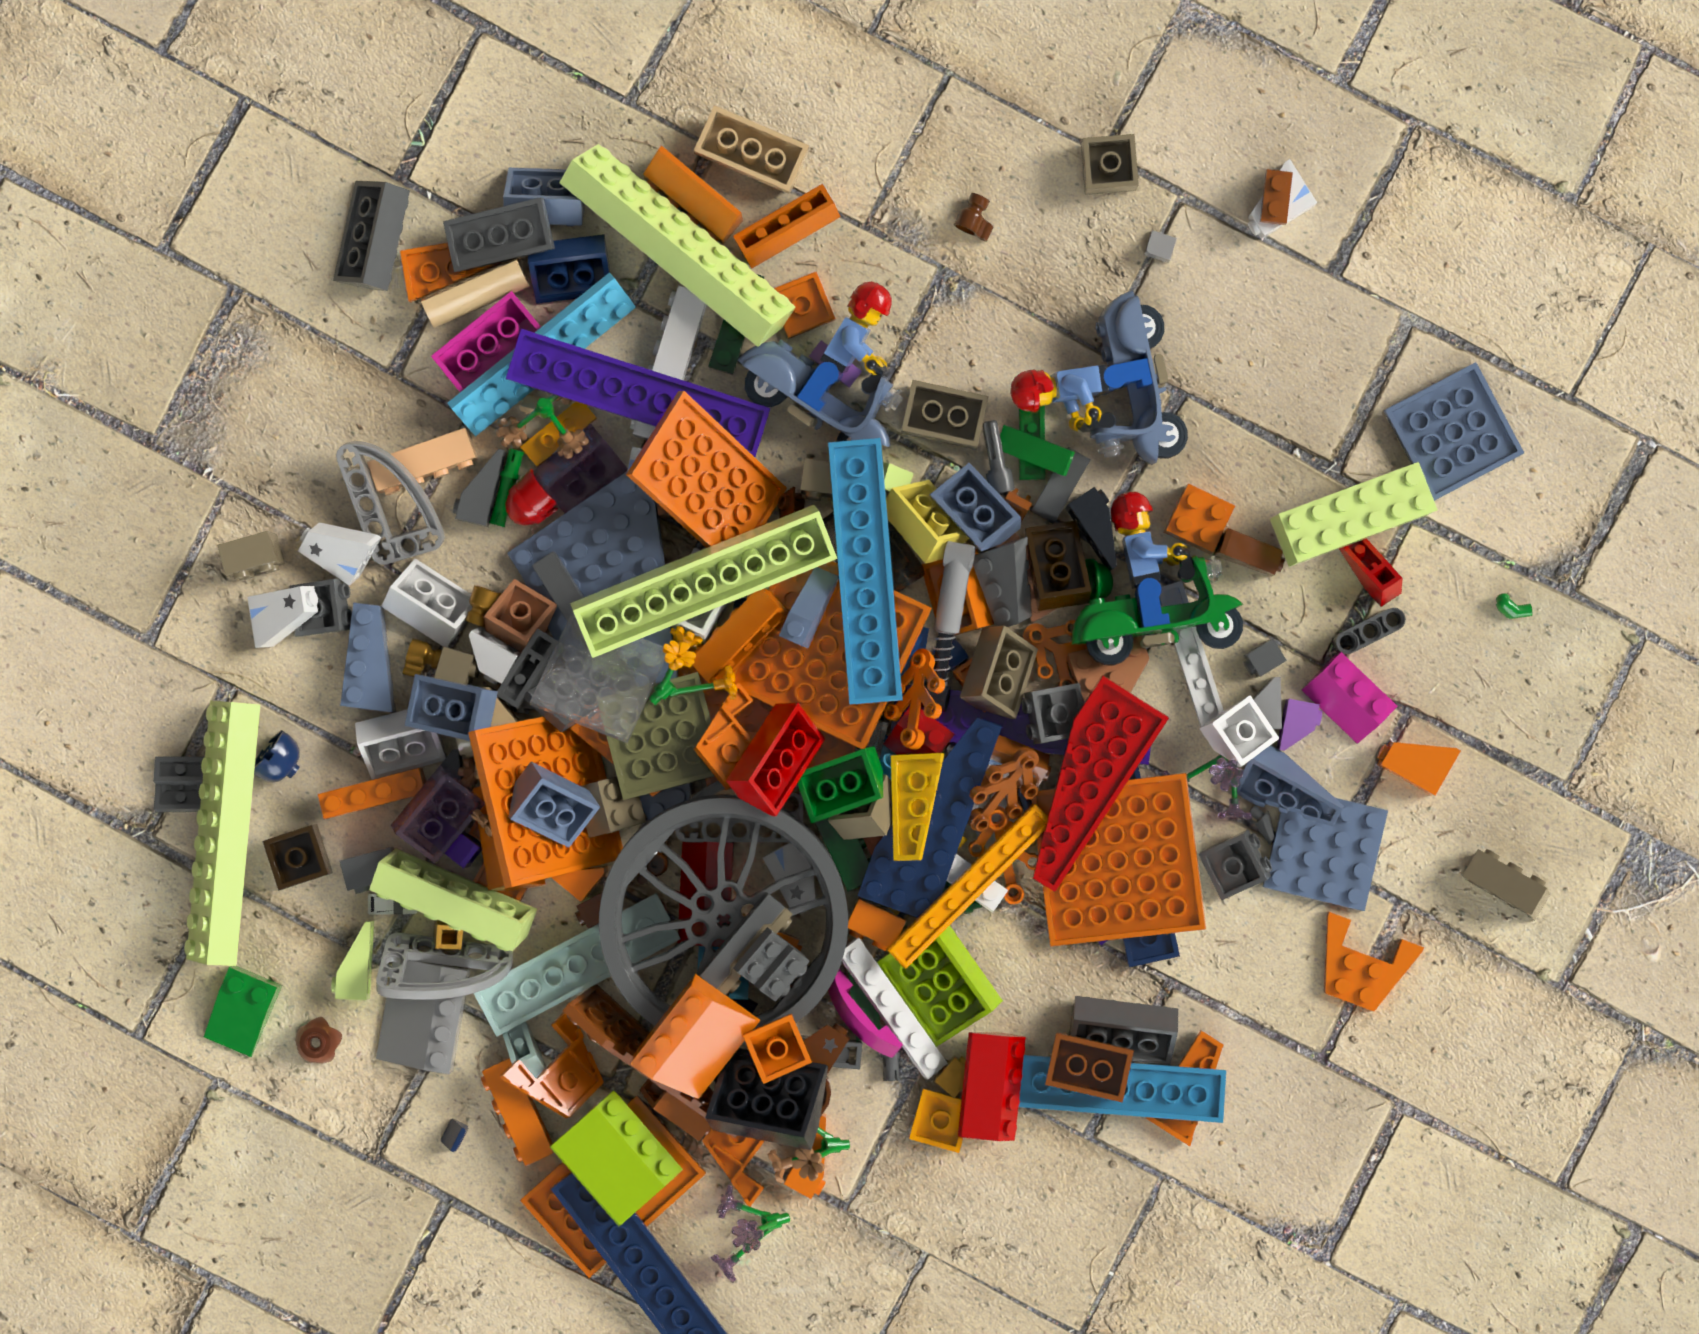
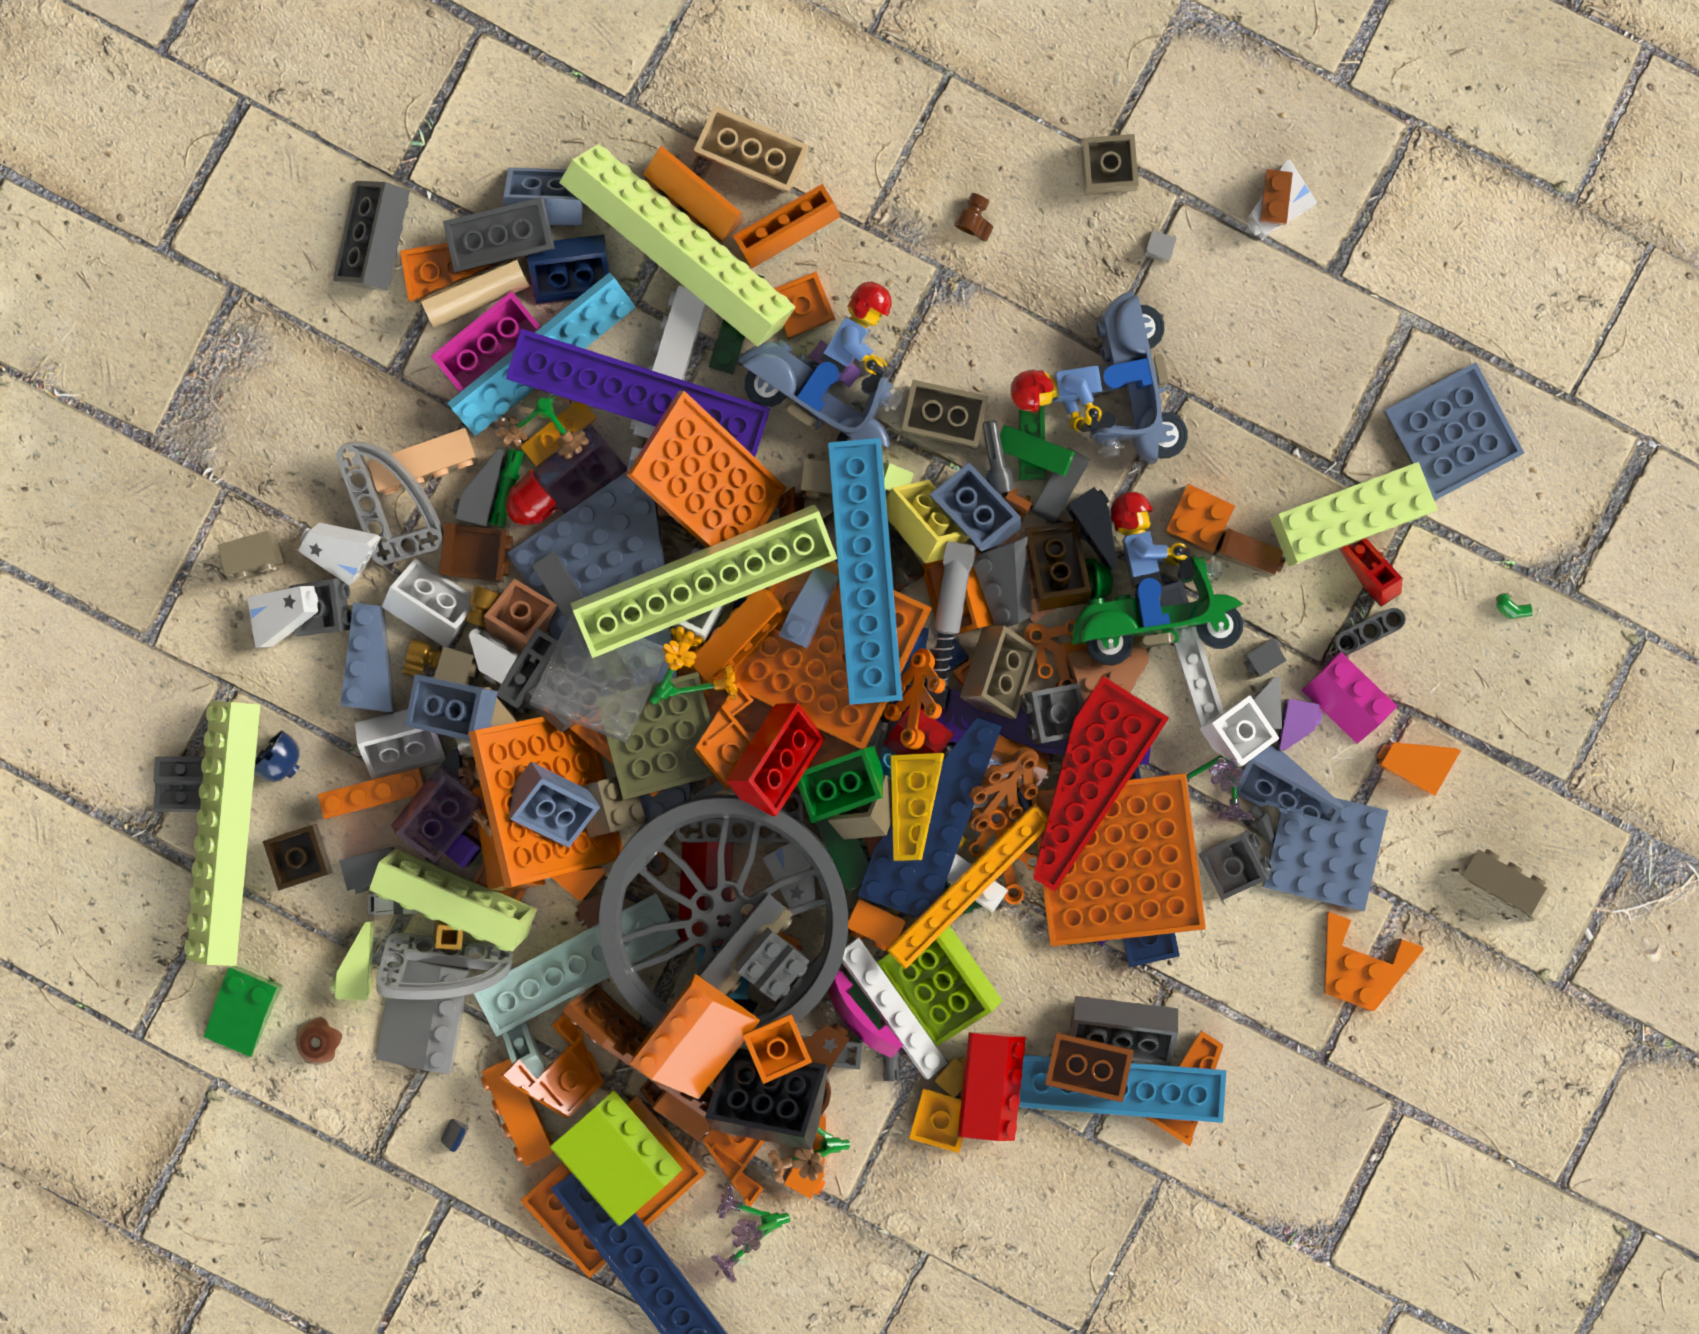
none -> reddish brown panel [439,523,513,582]

